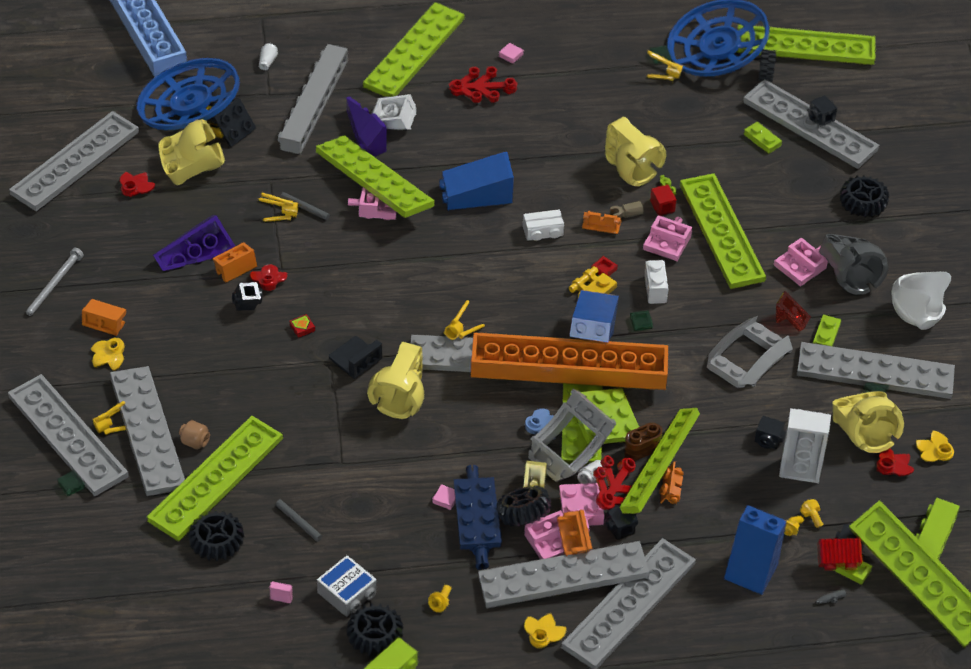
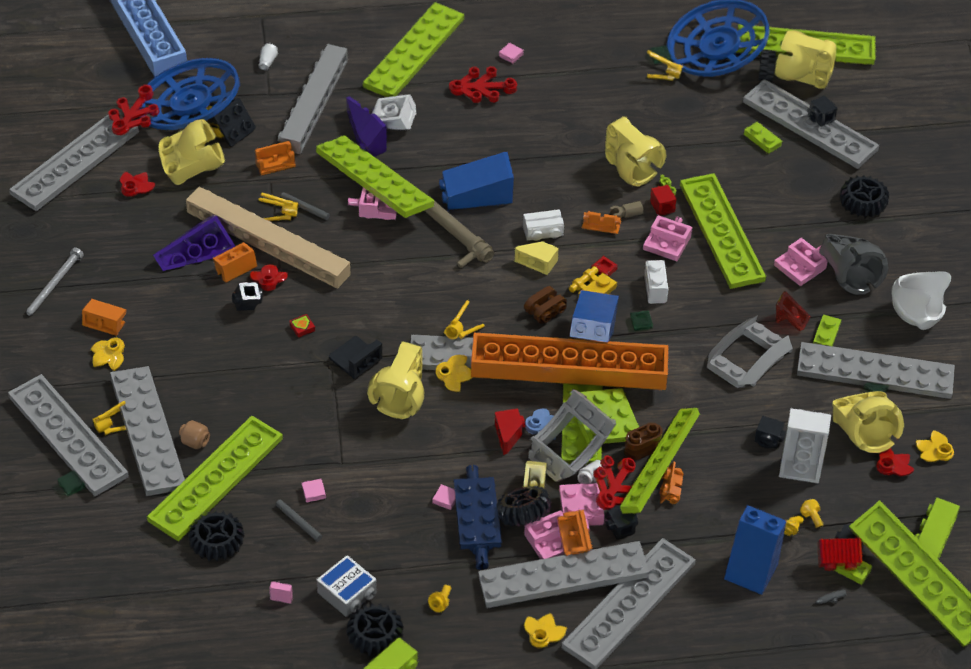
none -> red plant [108,85,159,136]
none -> tan brick [186,187,350,289]
none -> orange hinge [255,141,296,175]
none -> bright pink tile [302,479,326,502]
none -> dark tan cylinder [424,197,494,268]
none -> yellow plate [436,355,473,392]
none -> red slope [494,408,525,455]
none -> light yellow slope [514,241,559,275]
none -> reddish brown brick [524,286,567,324]
none -> light yellow piece [775,30,836,89]

